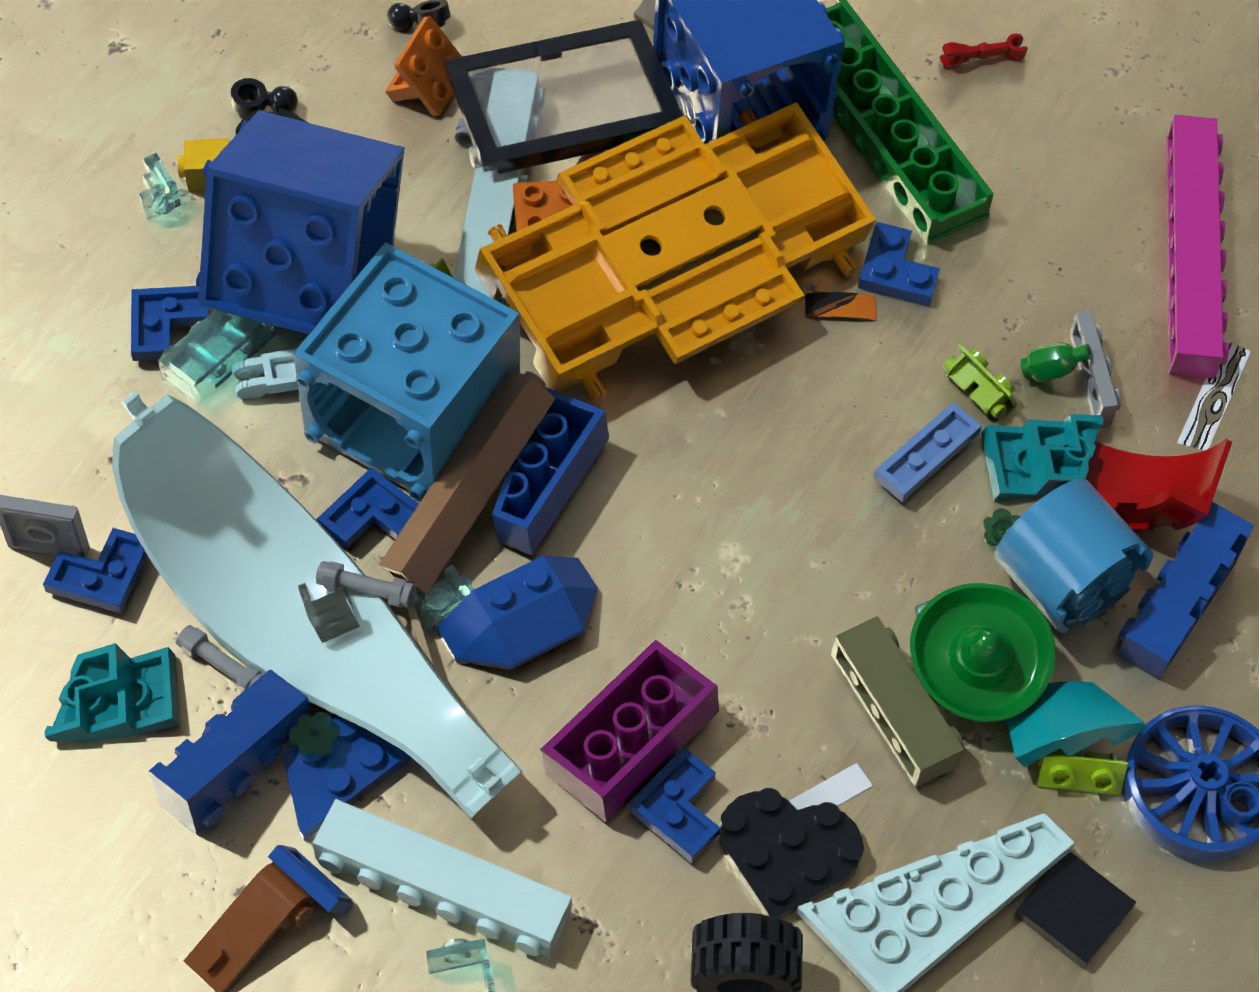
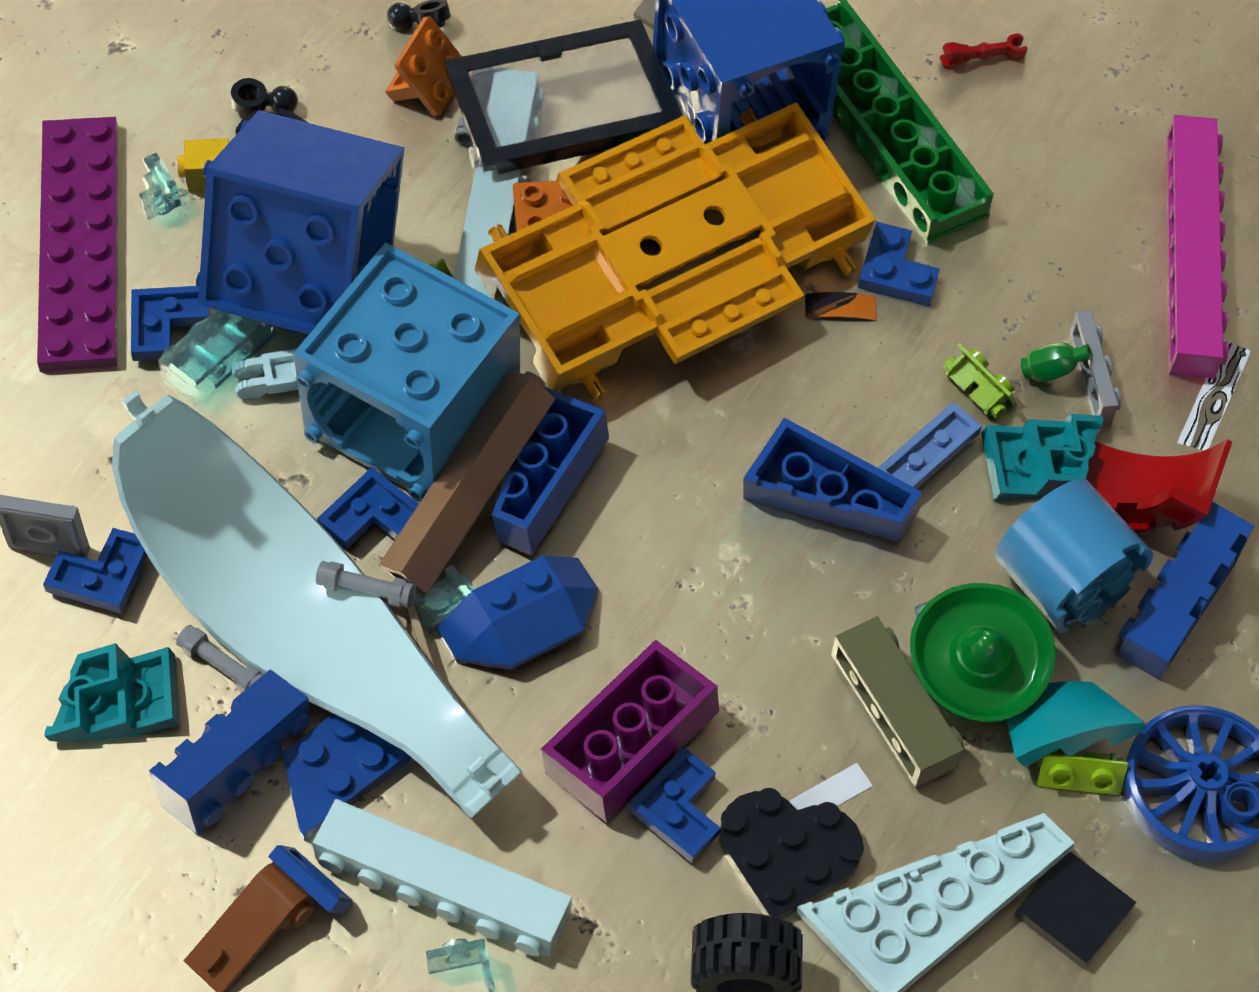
clear green plant [289,712,339,756] -> none
clear smoke panel [298,583,360,643] -> none
clear green plant [983,508,1020,546] -> none
none -> magenta plate [37,116,118,372]
none -> blue wedge [743,417,922,542]

